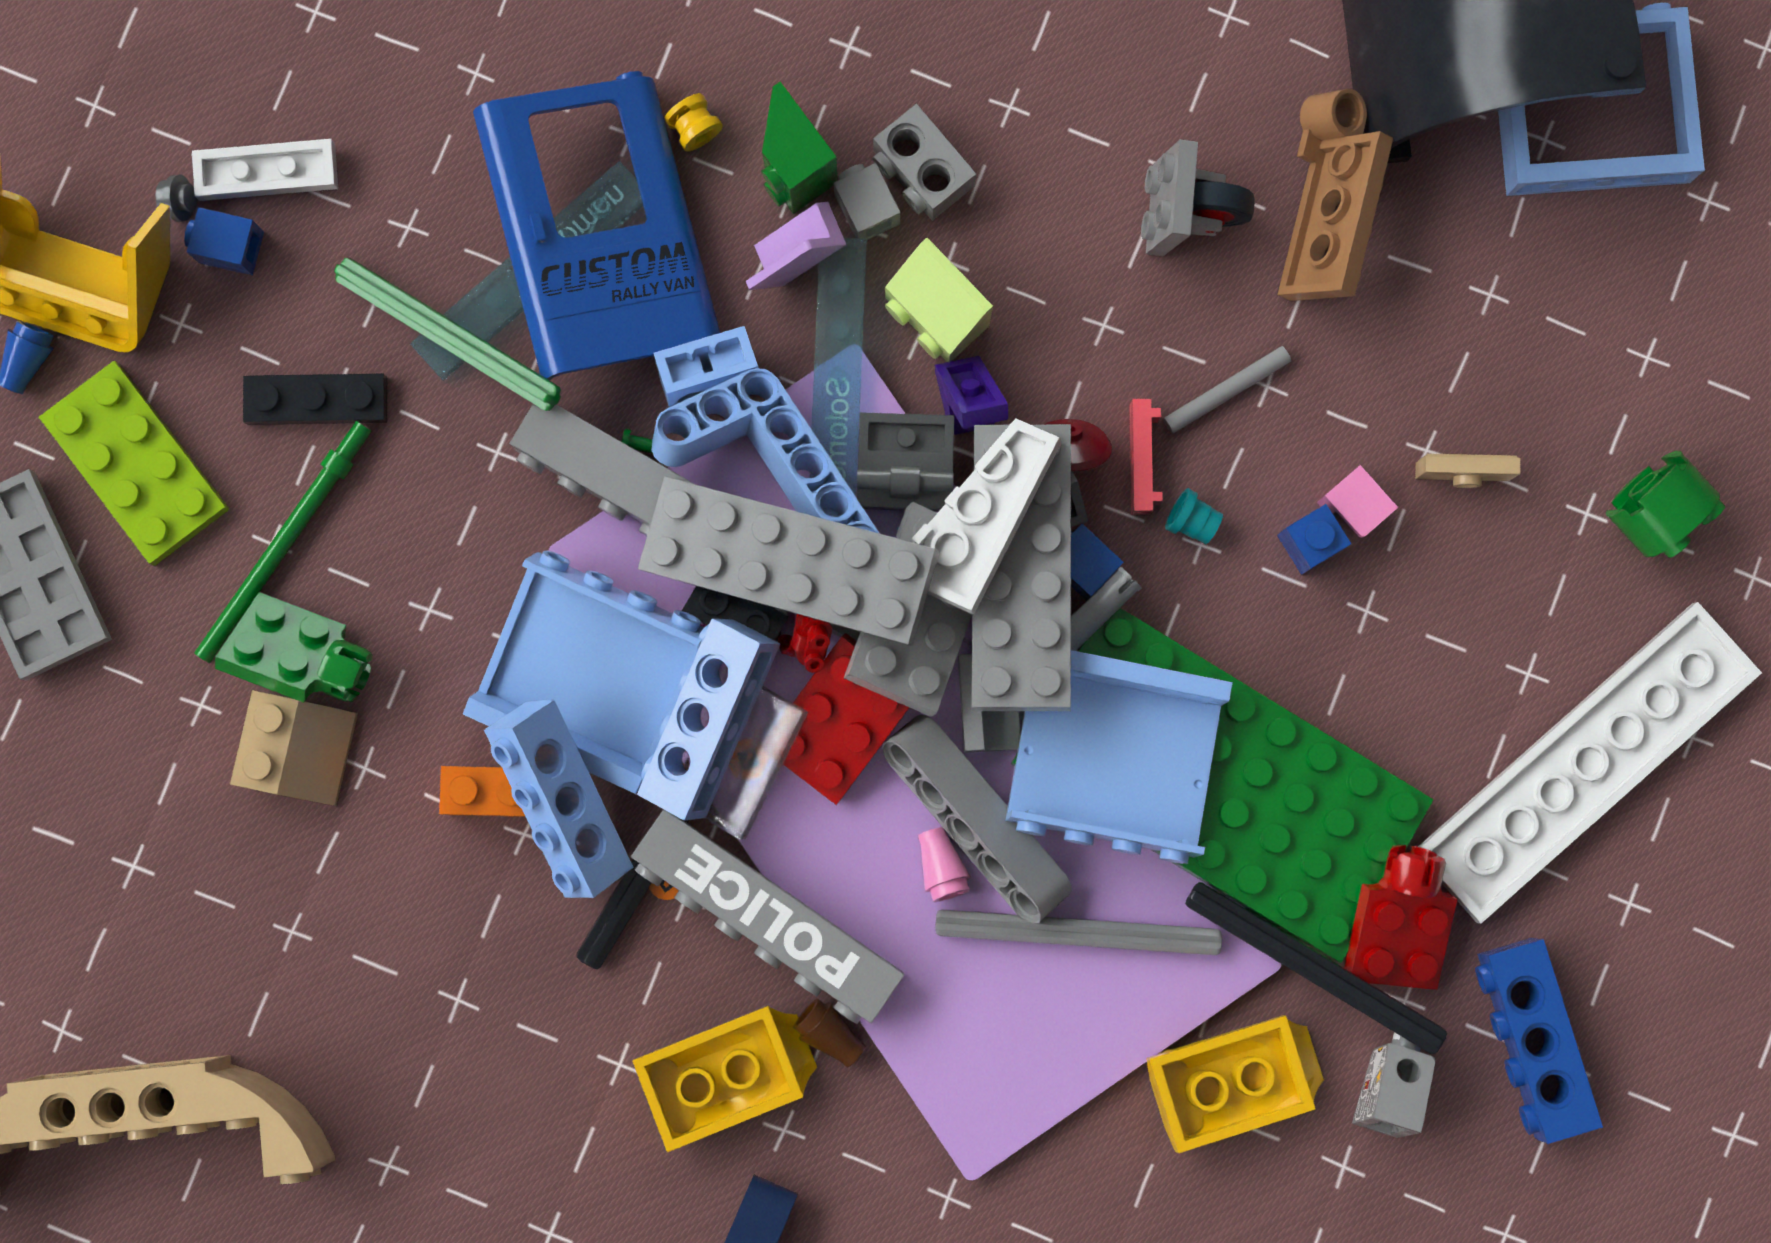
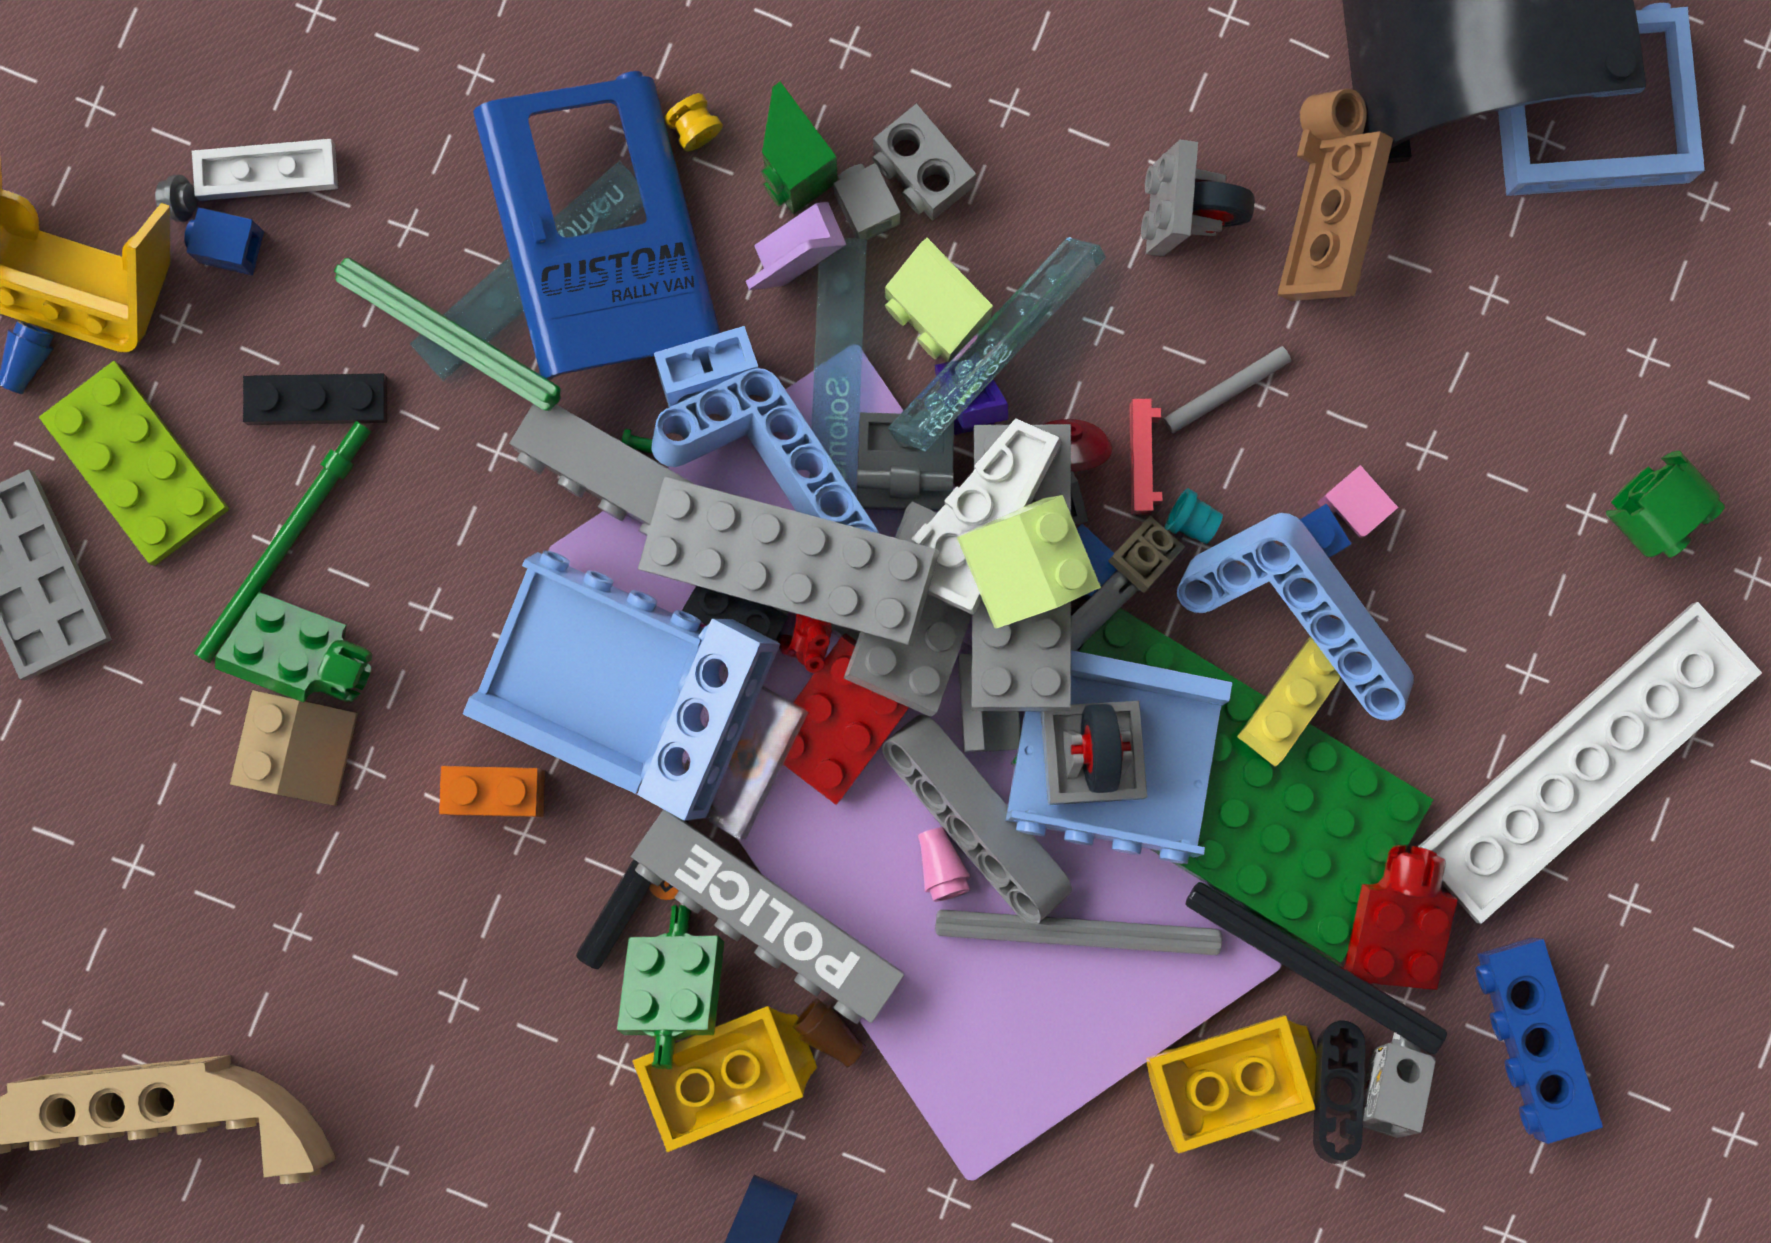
light blue brick [484,699,633,898] -> none
tan plate [1415,454,1520,488] -> none
none -> plate [617,905,725,1069]
none -> clear light blue tile [888,237,1106,452]
none -> yellowish green slope [957,495,1101,628]
none -> light grey plate [1040,701,1147,805]
none -> dark tan slope [1108,516,1185,593]
none -> light blue beam [1177,513,1414,721]
none -> light yellow plate [1237,636,1341,767]
none -> black beam [1313,1020,1365,1164]

